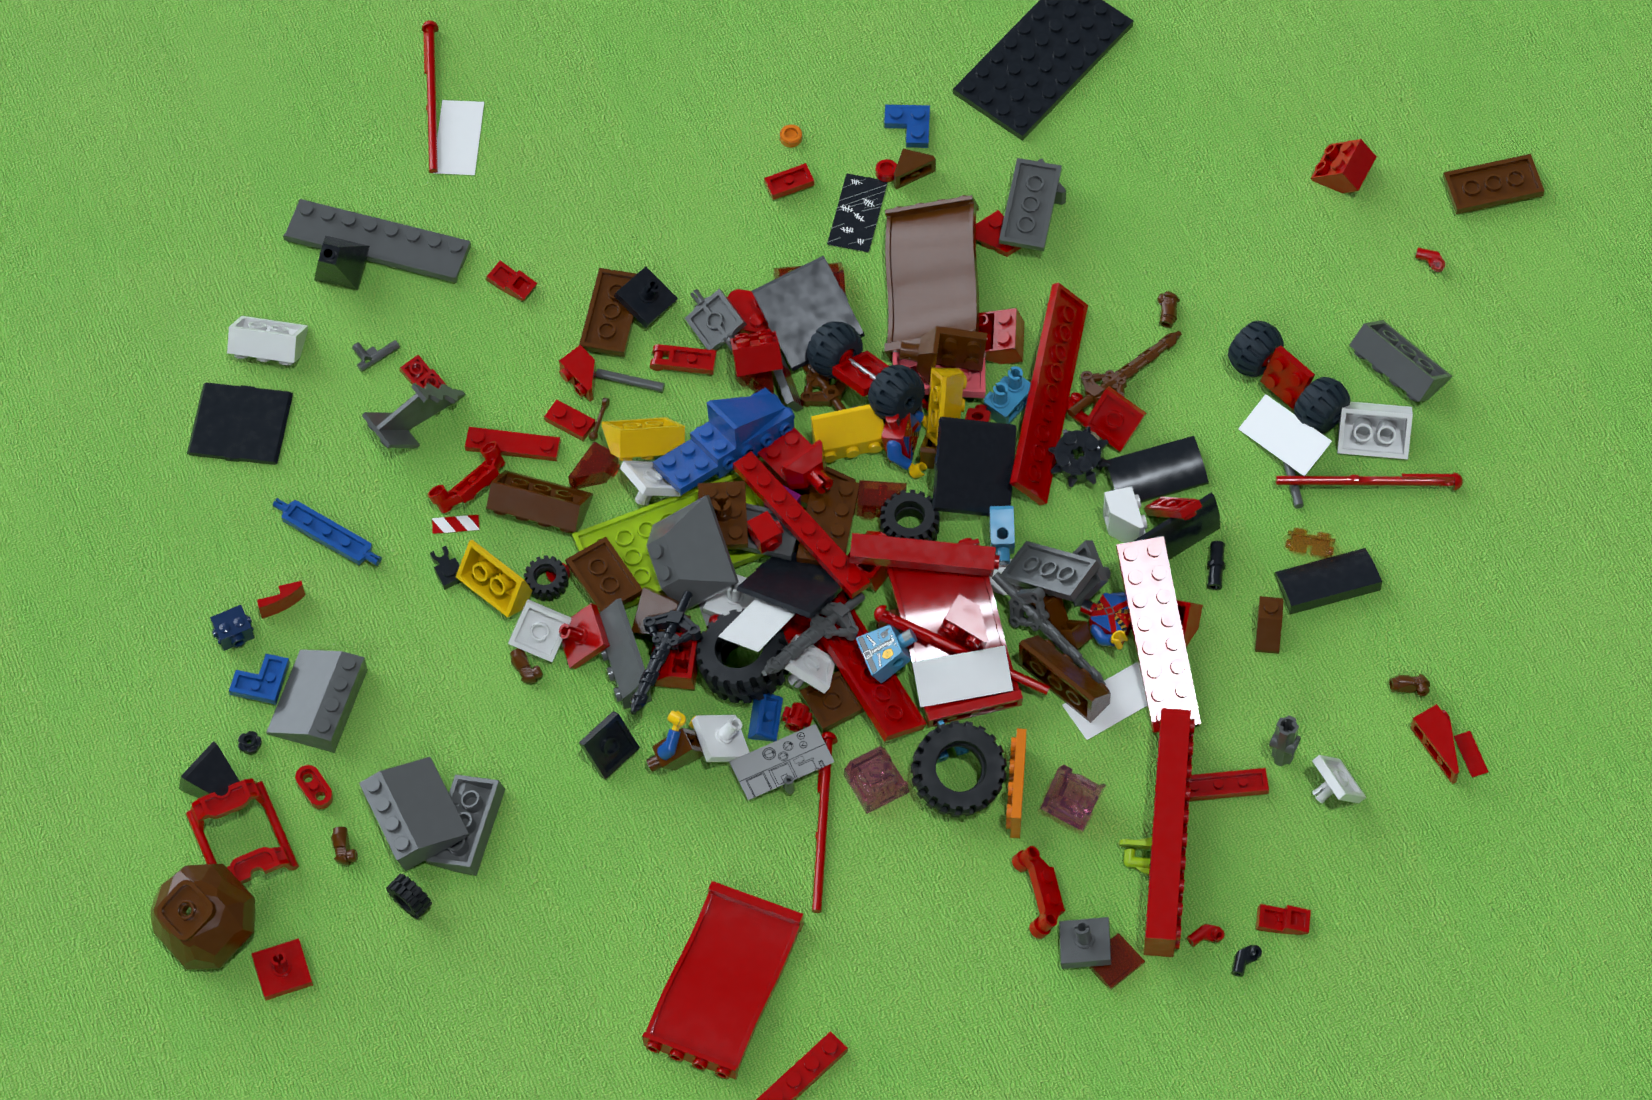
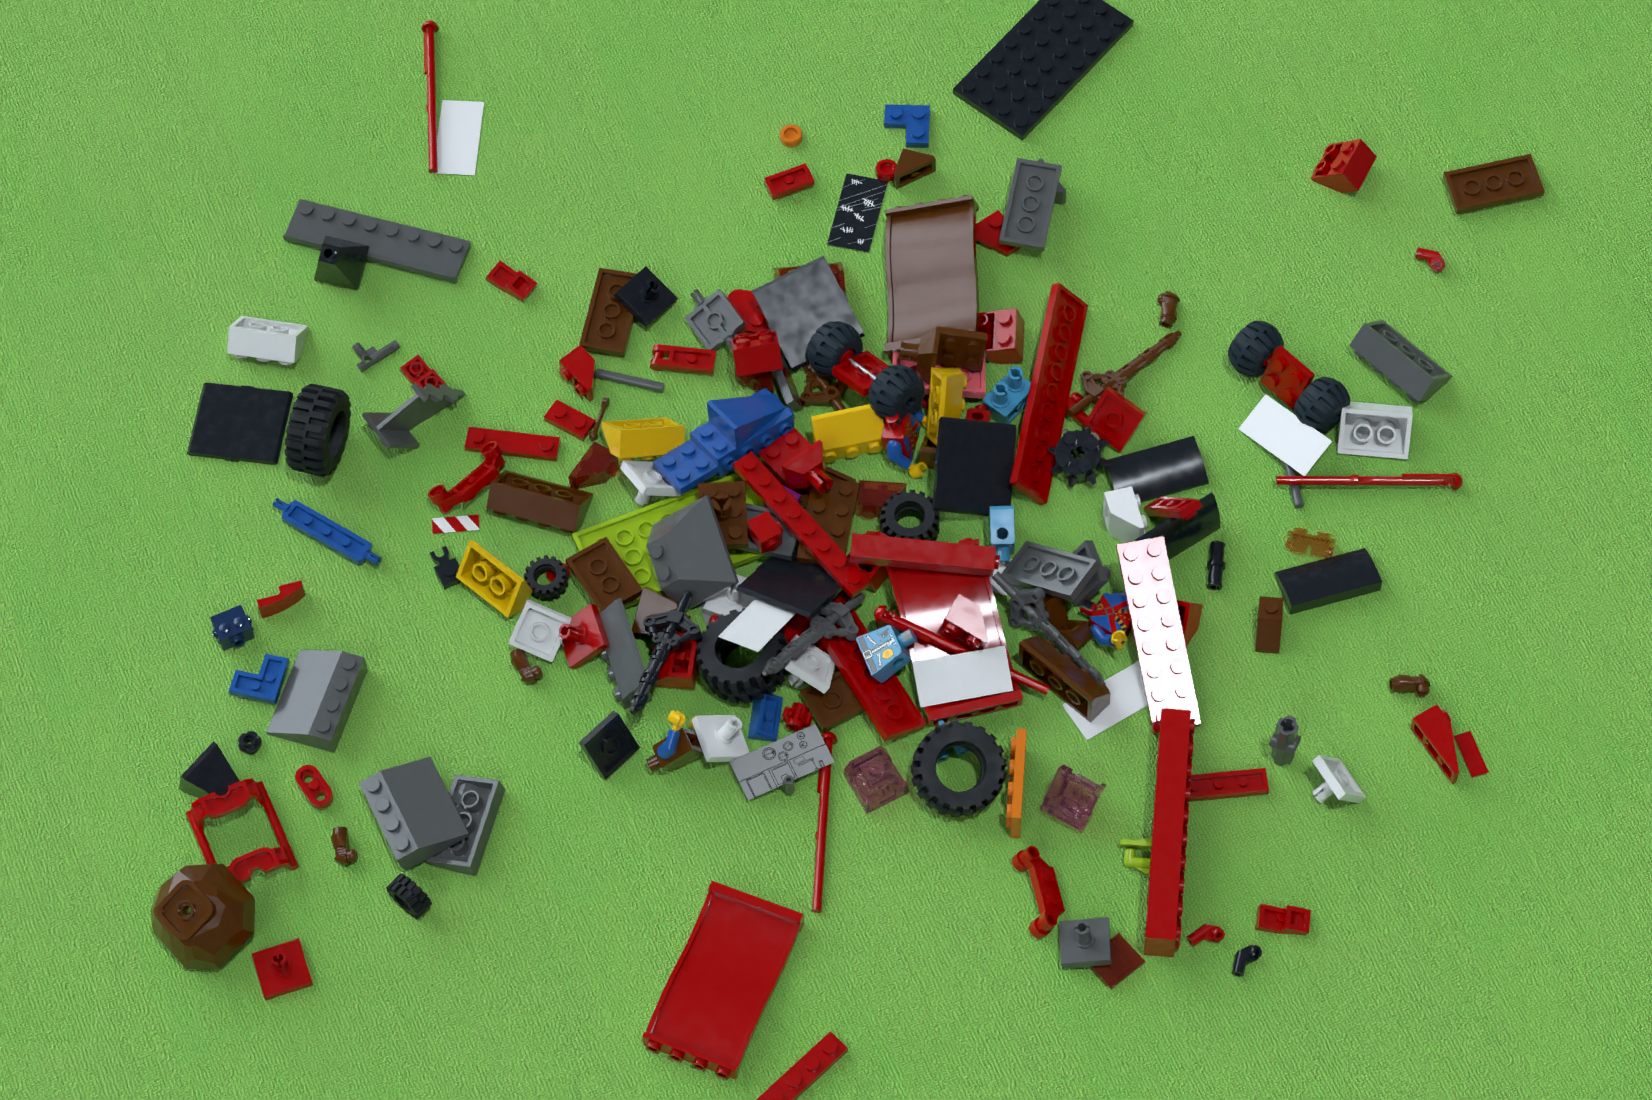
none -> black tyre [285,383,351,477]

